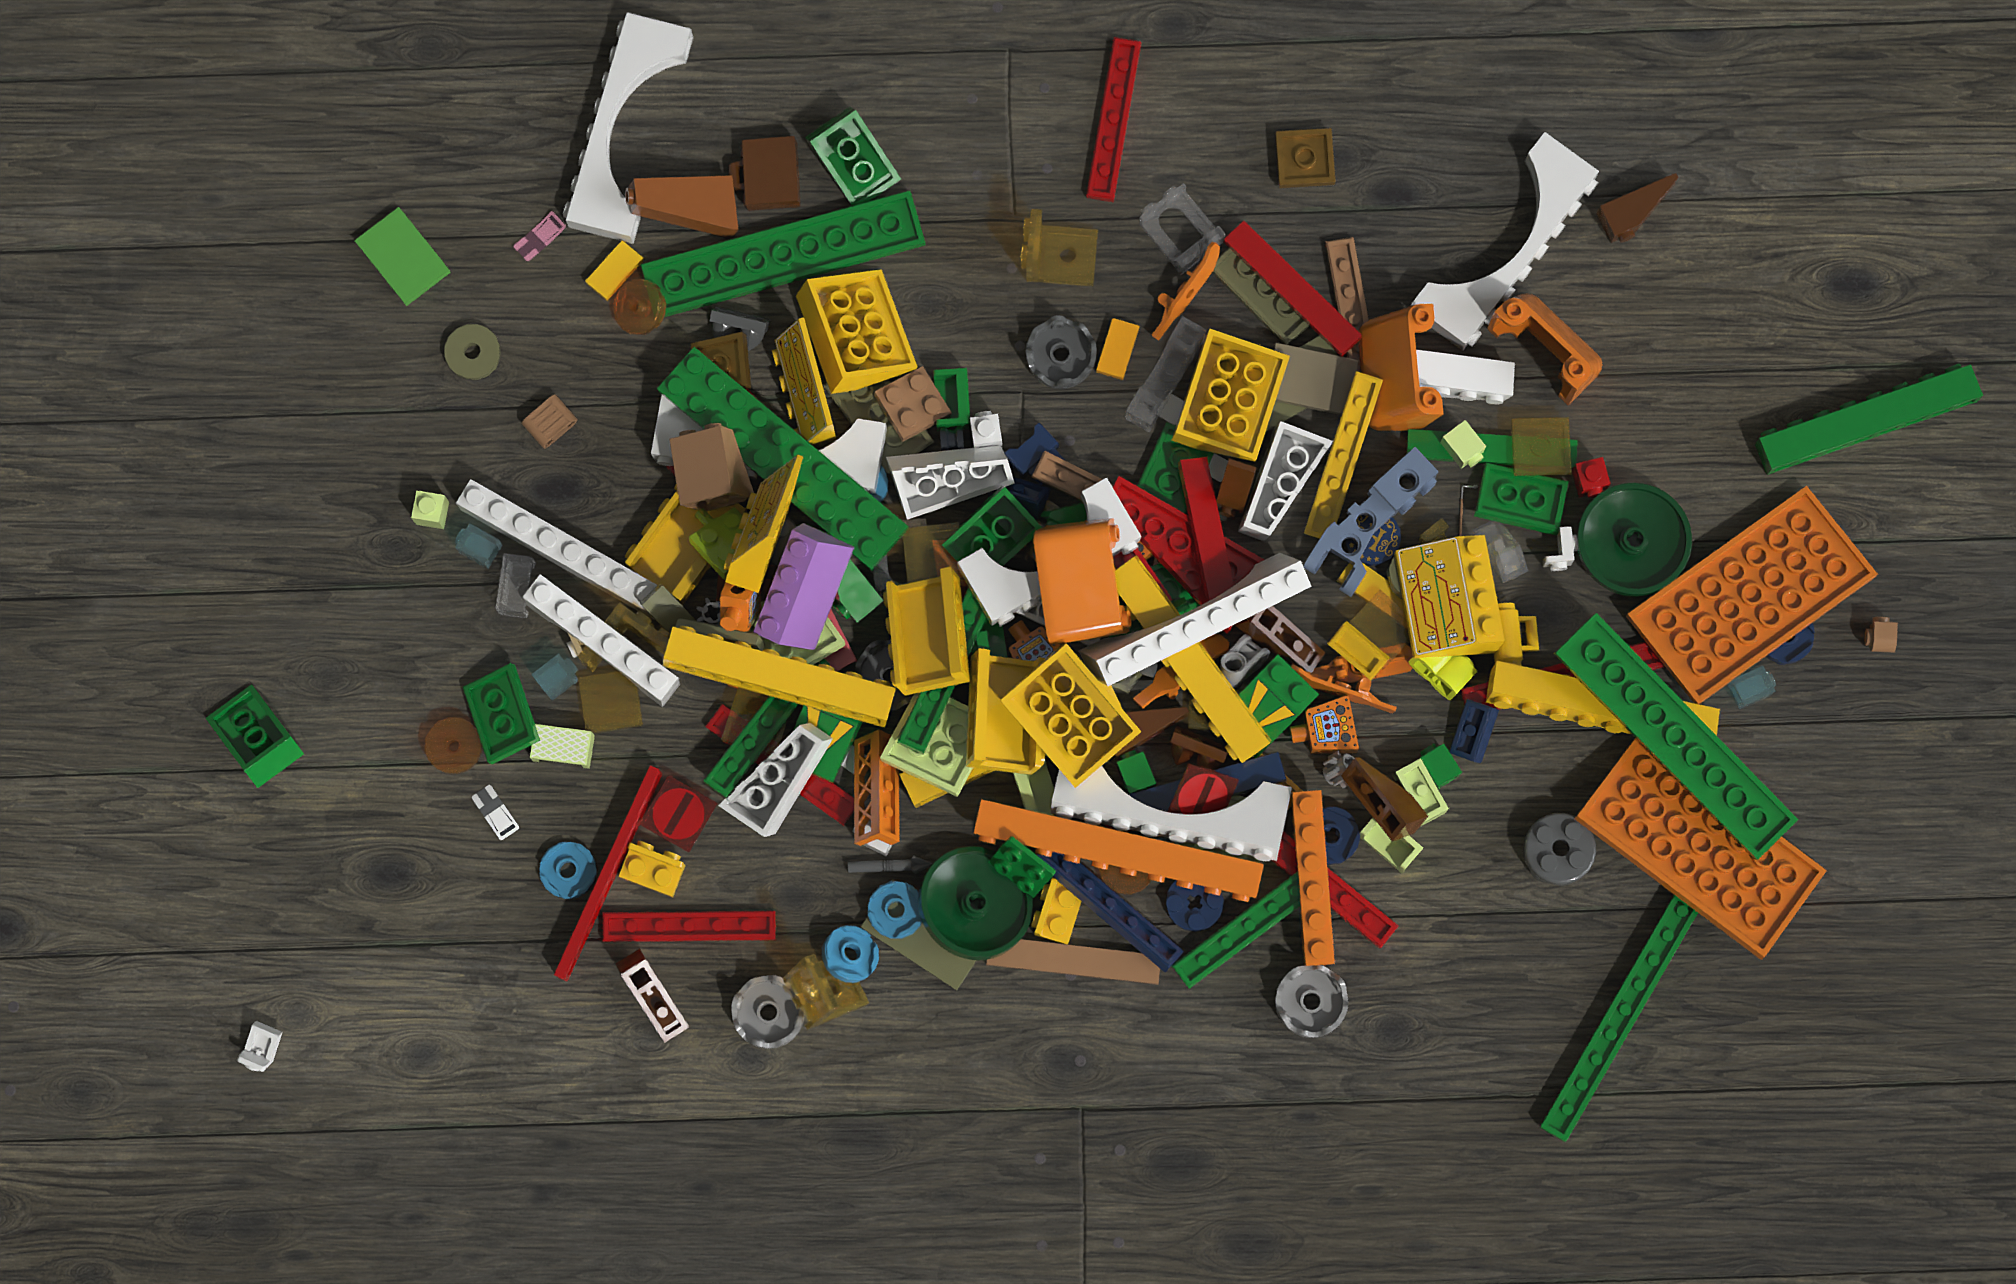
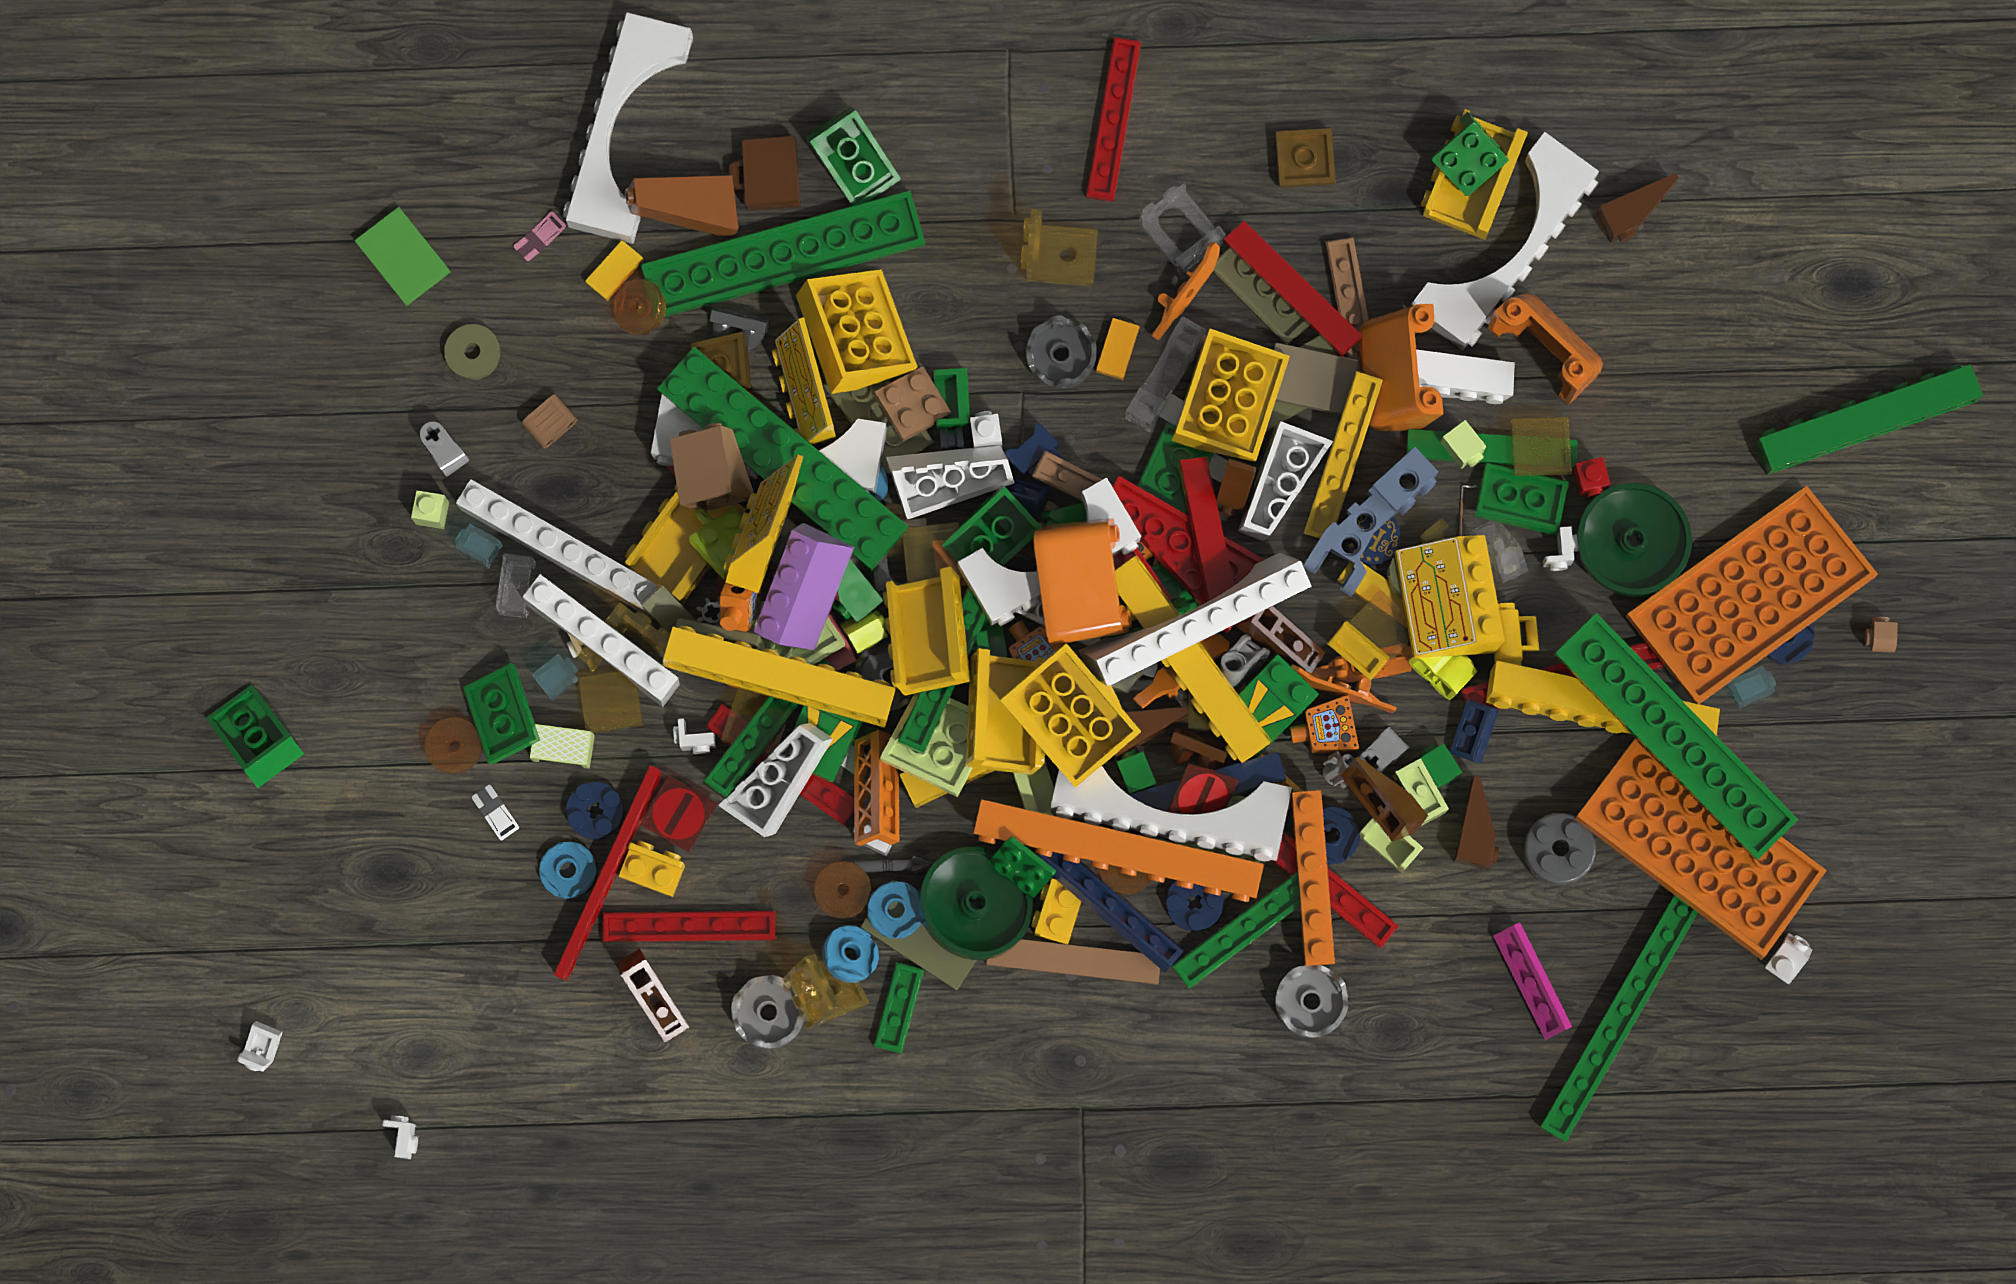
none -> white bracket [382,1115,418,1159]
none -> light grey piece [420,422,470,477]
none -> dark blue plate [566,782,624,840]
none -> white bracket [673,718,716,754]
none -> clear orange plate [814,860,872,919]
none -> neon yellow brick [839,609,888,654]
none -> green tile [874,962,924,1054]
none -> light grey piece [1360,727,1410,773]
none -> yellow panel [1421,109,1528,240]
none -> green bracket [1431,112,1509,196]
none -> reddish brown slope [1454,775,1499,870]
none -> dark pink plate [1493,923,1572,1040]
none -> white bracket [1765,933,1812,984]

